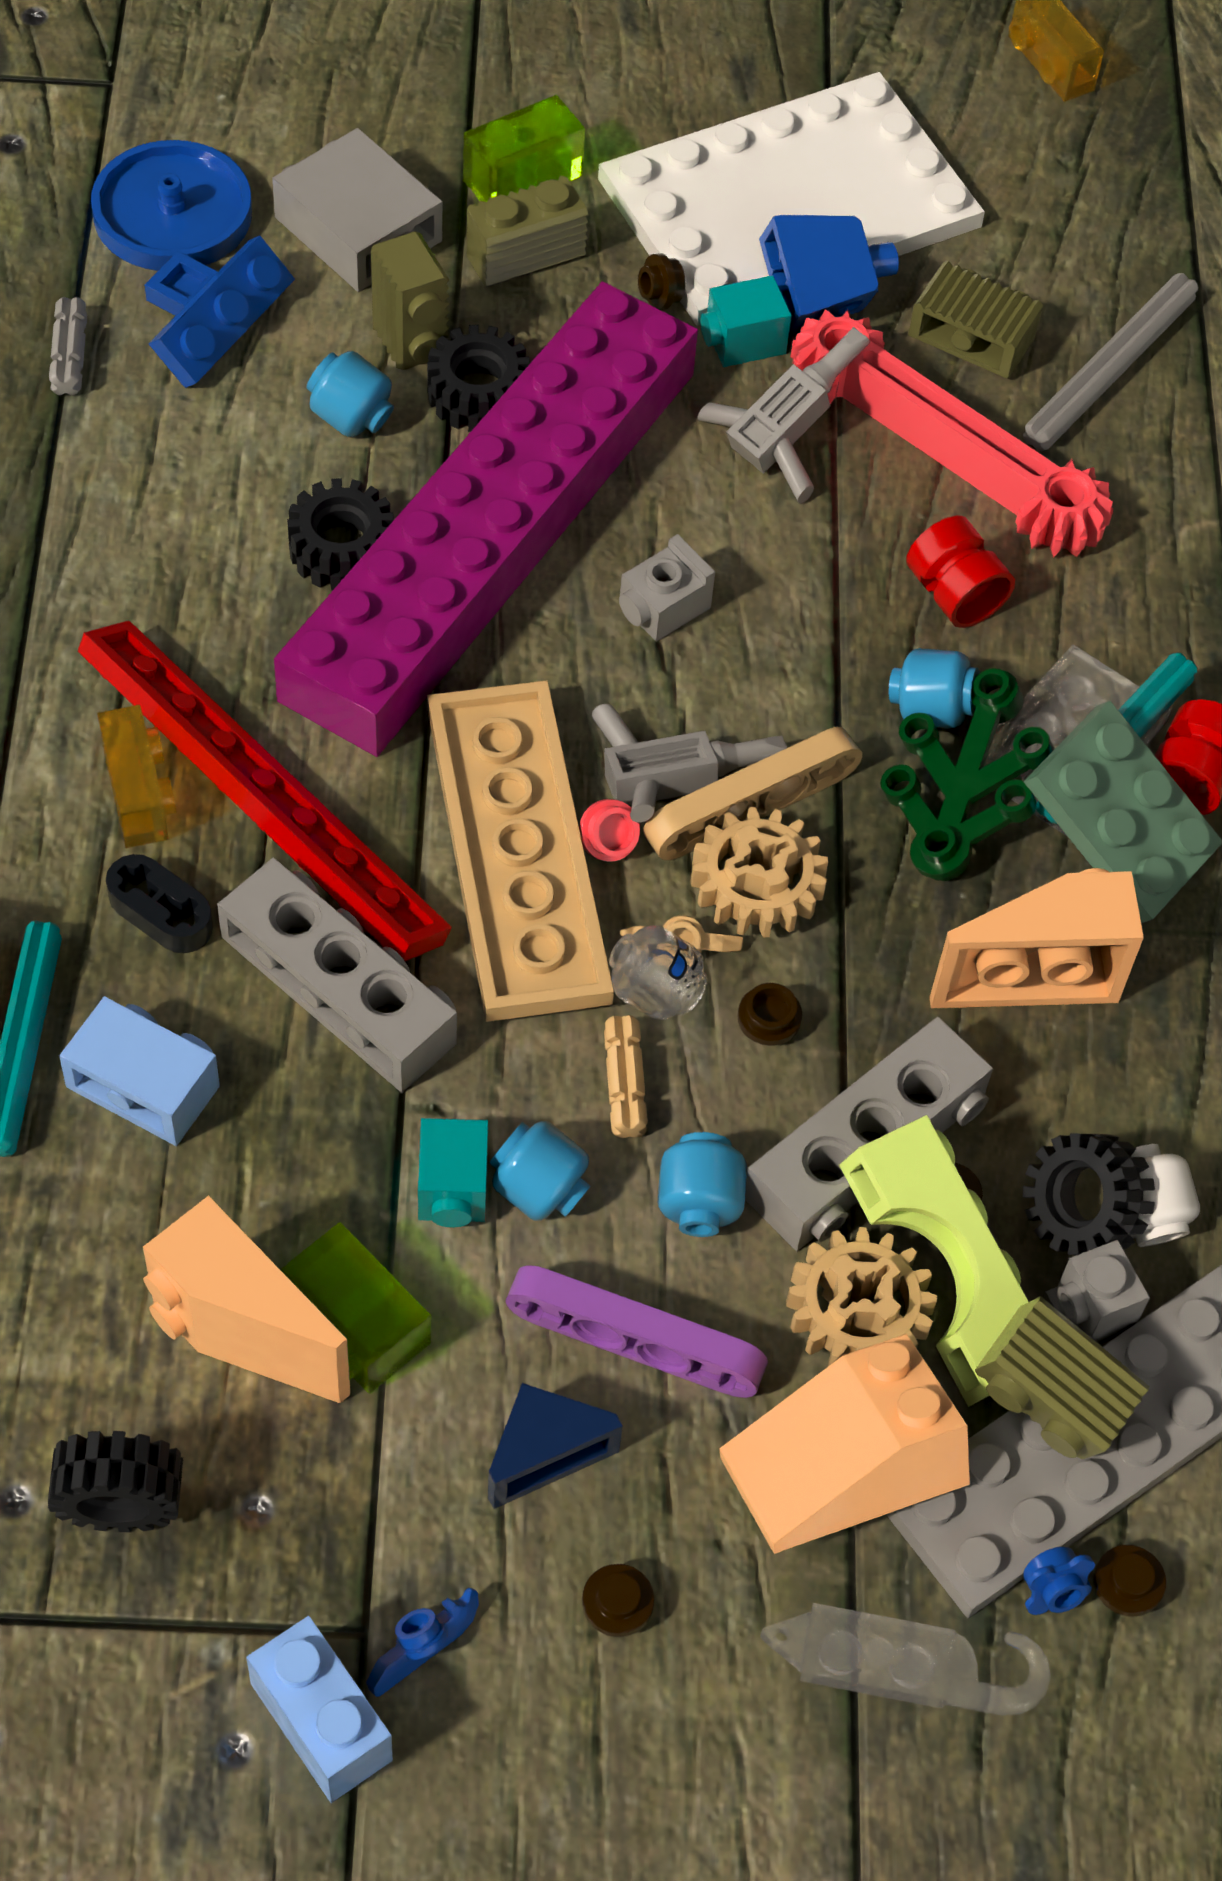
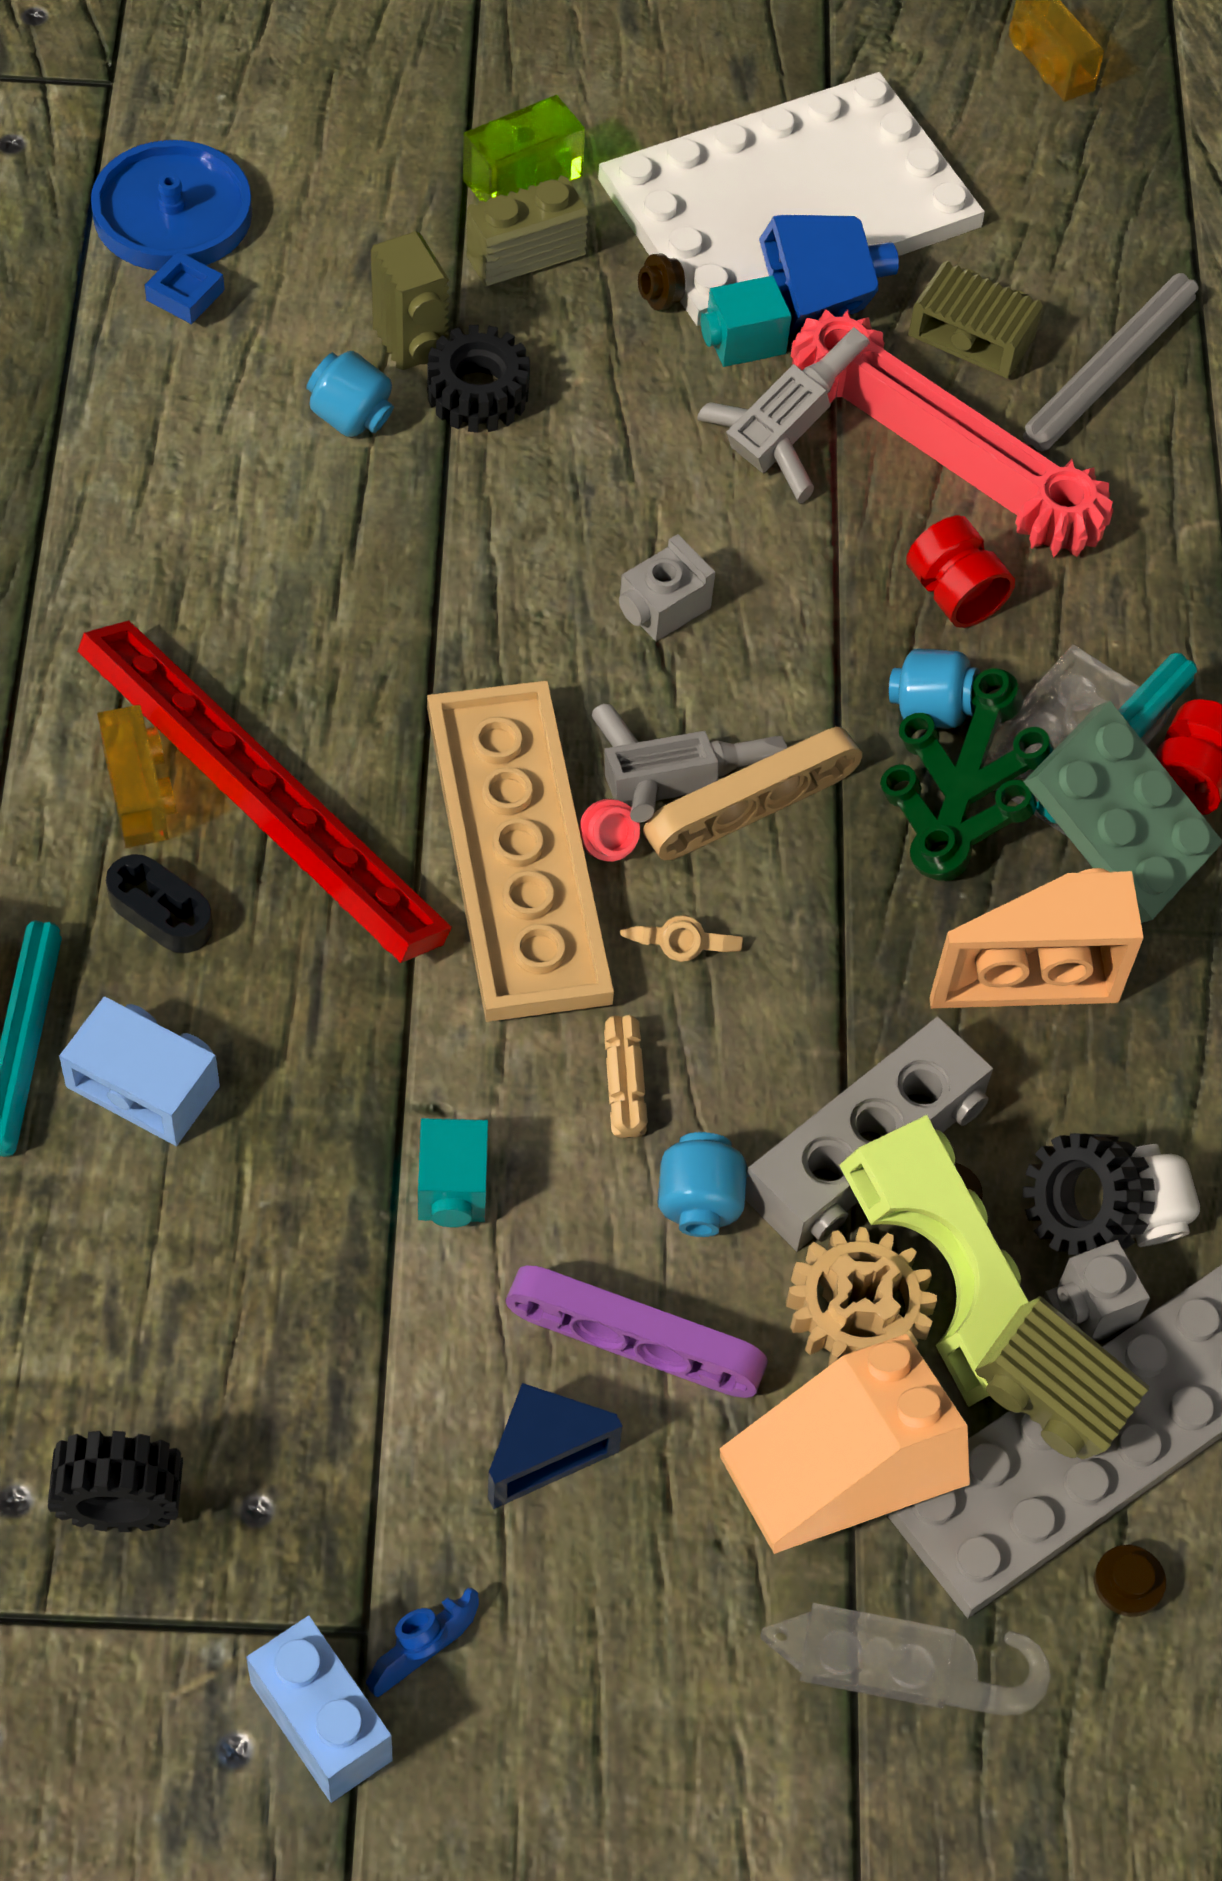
light grey axle [49,297,87,396] -> none
light nougat slope [143,1195,351,1403] -> none
blue plate [149,235,295,388] -> none
light grey brick [217,857,457,1093] -> none
light grey brick [272,128,443,292] -> none
magenta brick [274,281,698,757] -> none
clear neon green brick [280,1222,431,1394] -> none
black tyre [287,478,394,590] -> none
dark azure head [489,1121,591,1221] -> none
dark brown plate [582,1564,654,1637] -> none
clear head [609,925,707,1020] -> none
tan gear [691,807,828,938] -> none
dark brown plate [737,983,802,1046] -> none
blue plate [1023,1547,1095,1615] -> none

